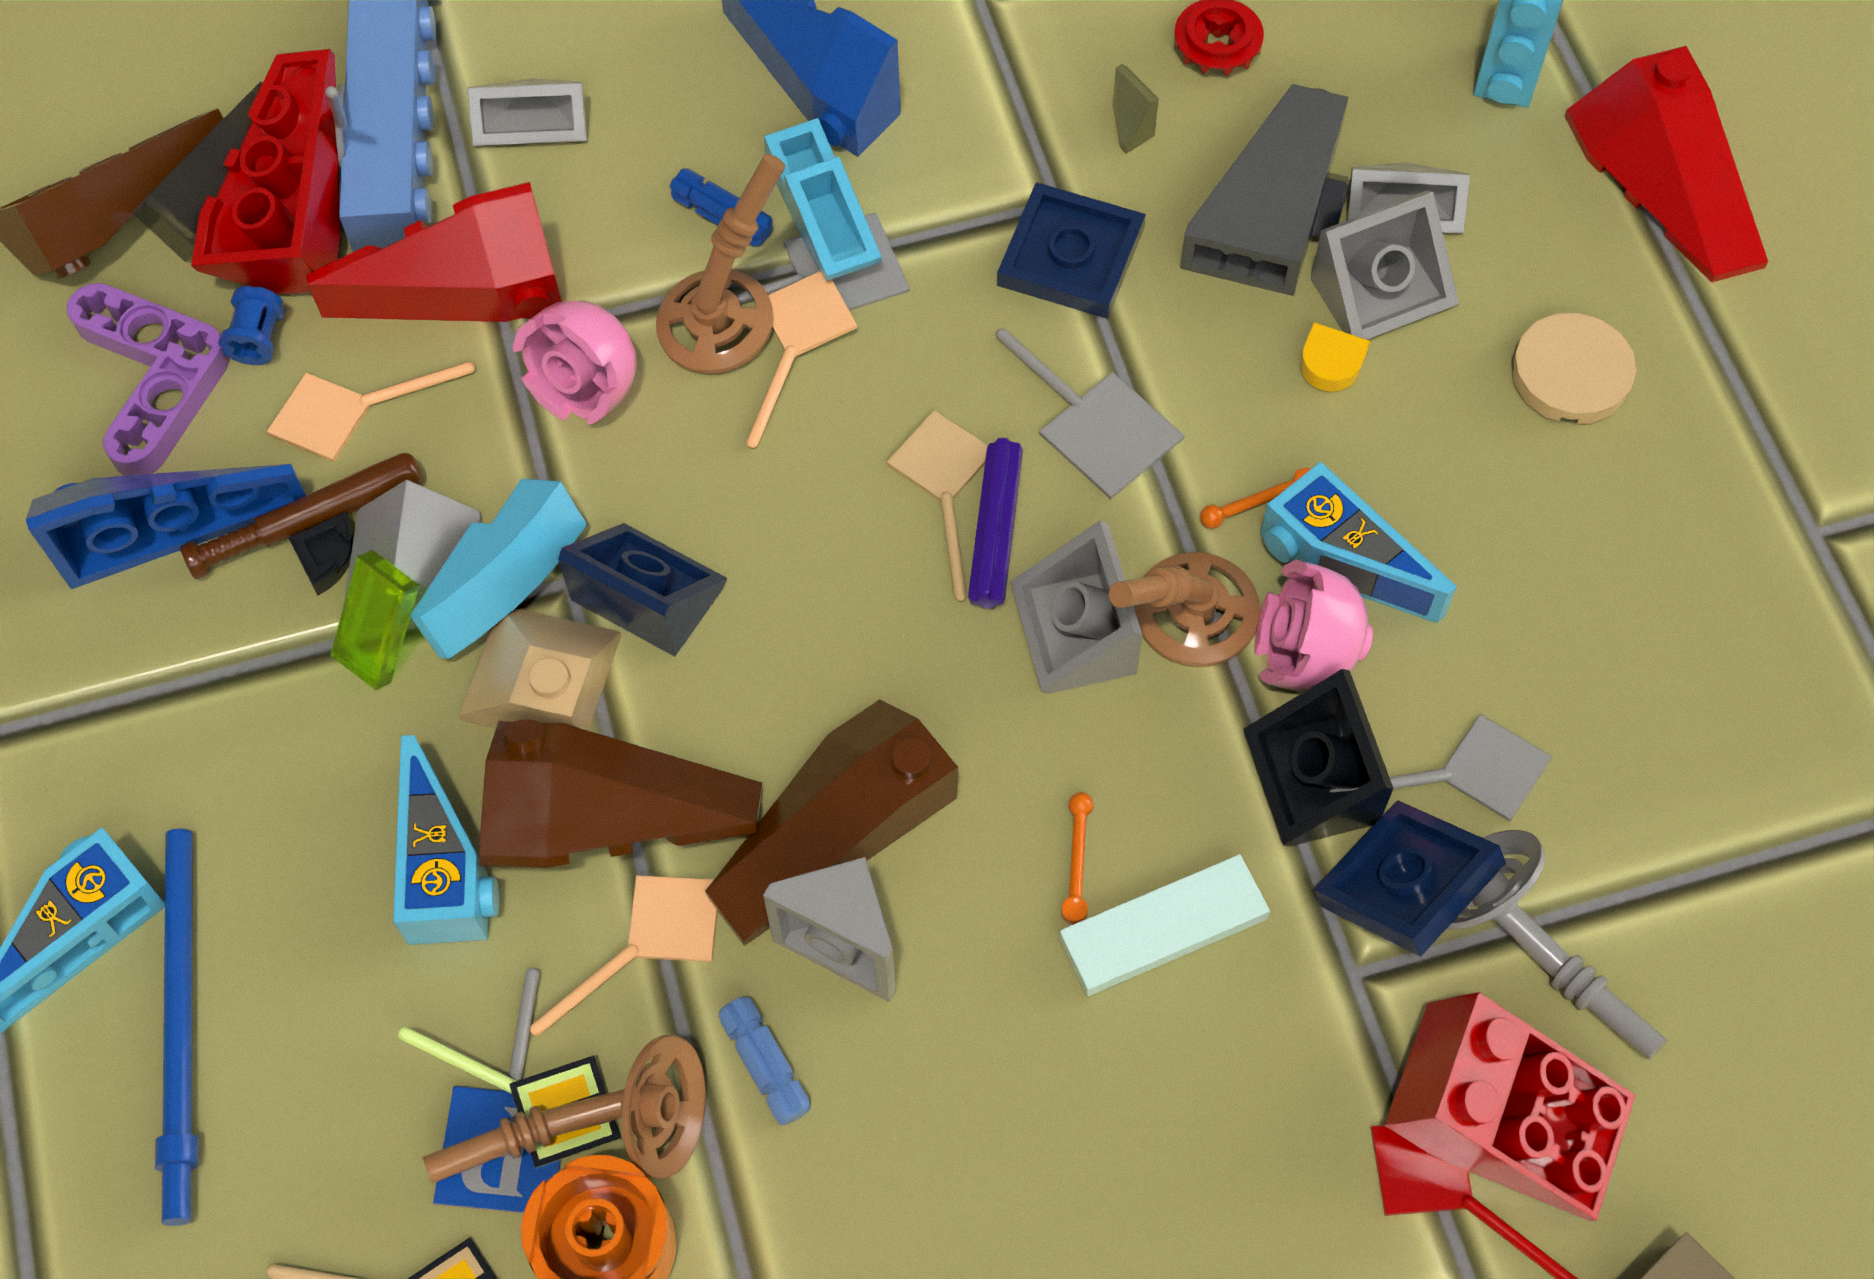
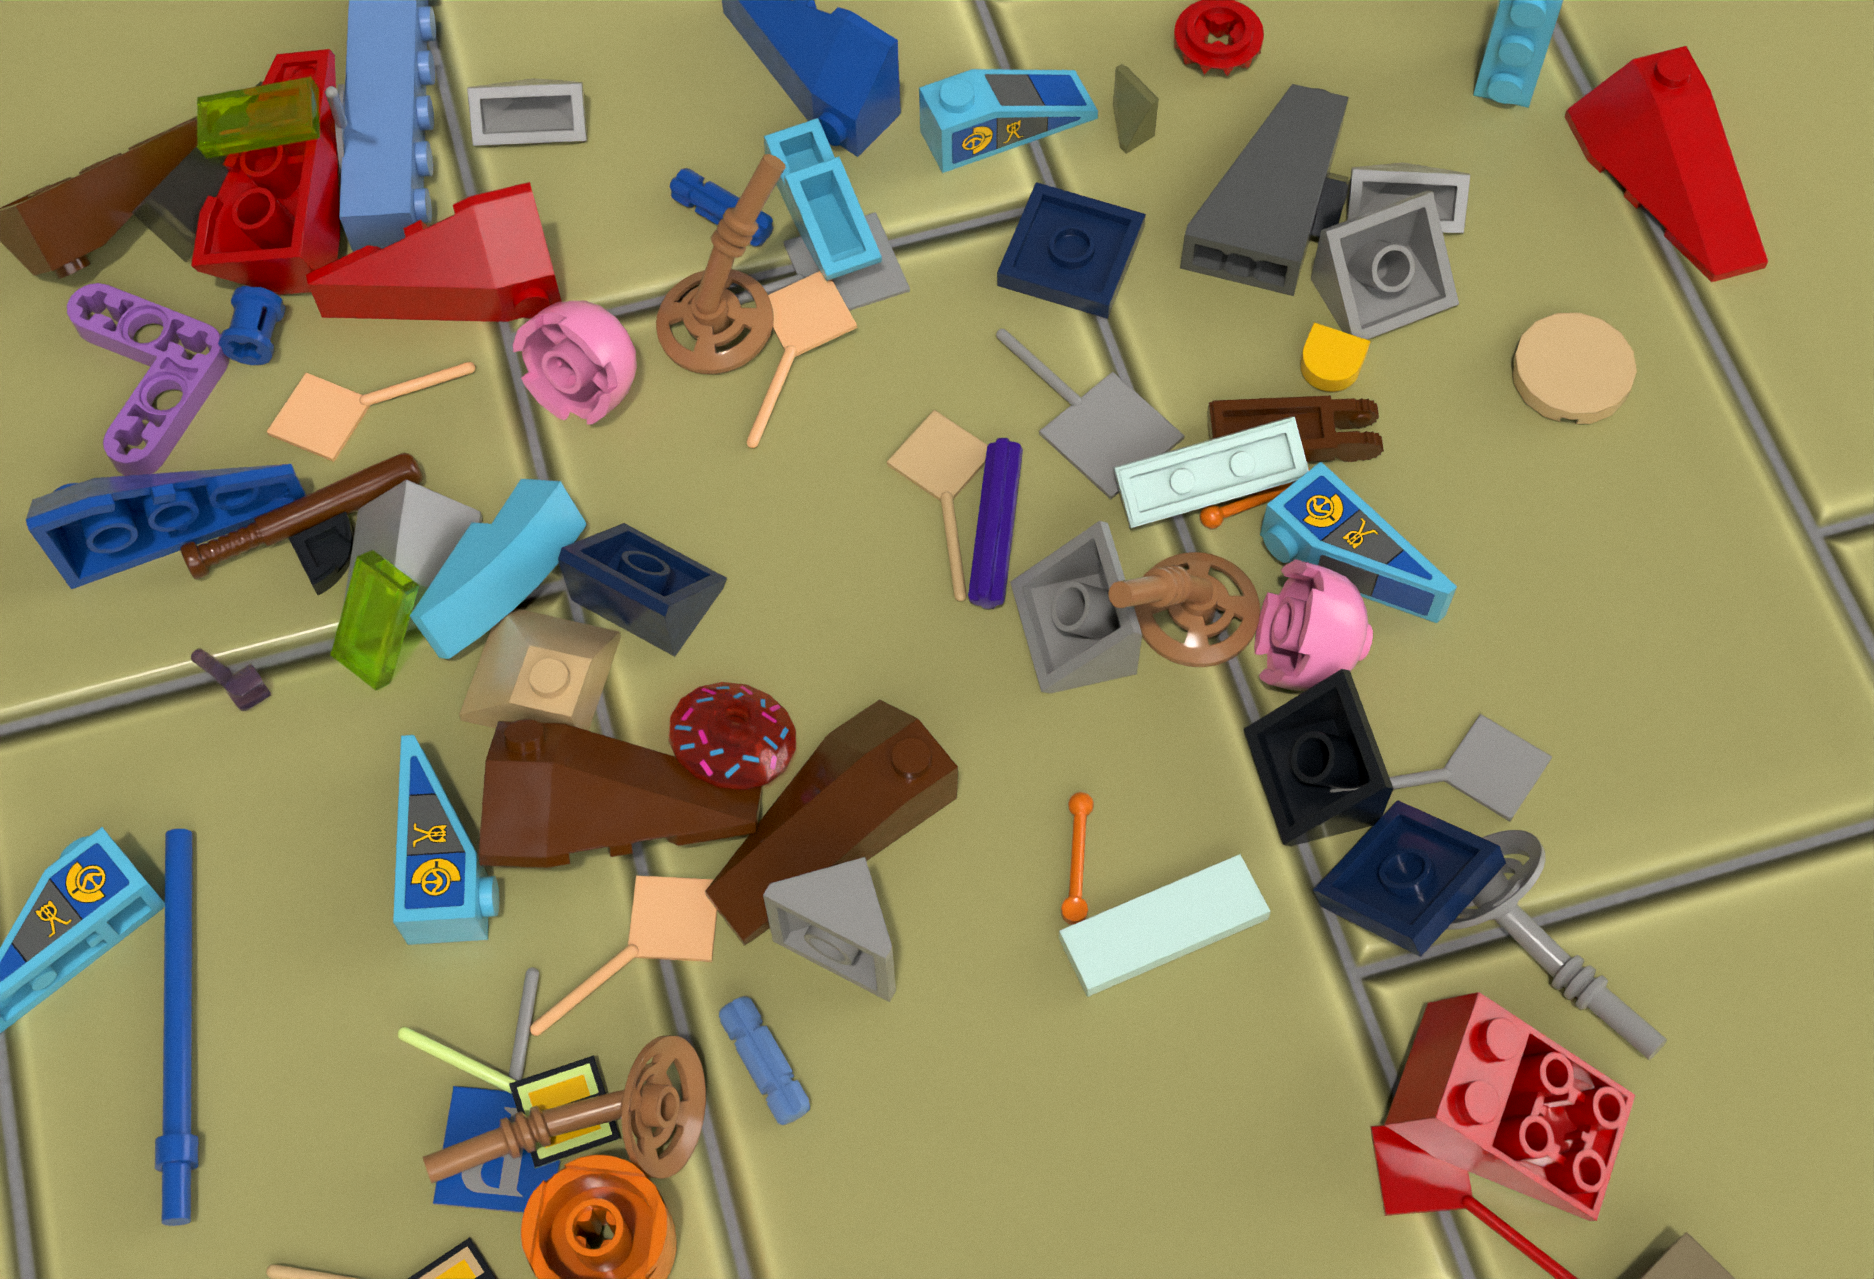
none -> clear purple hand [191,648,272,711]
none -> clear neon green tile [197,77,320,158]
none -> clear red dish [668,682,796,790]
none -> slope [919,69,1098,173]
none -> light aqua tile [1113,416,1309,528]
none -> reddish brown hinge [1207,395,1384,462]

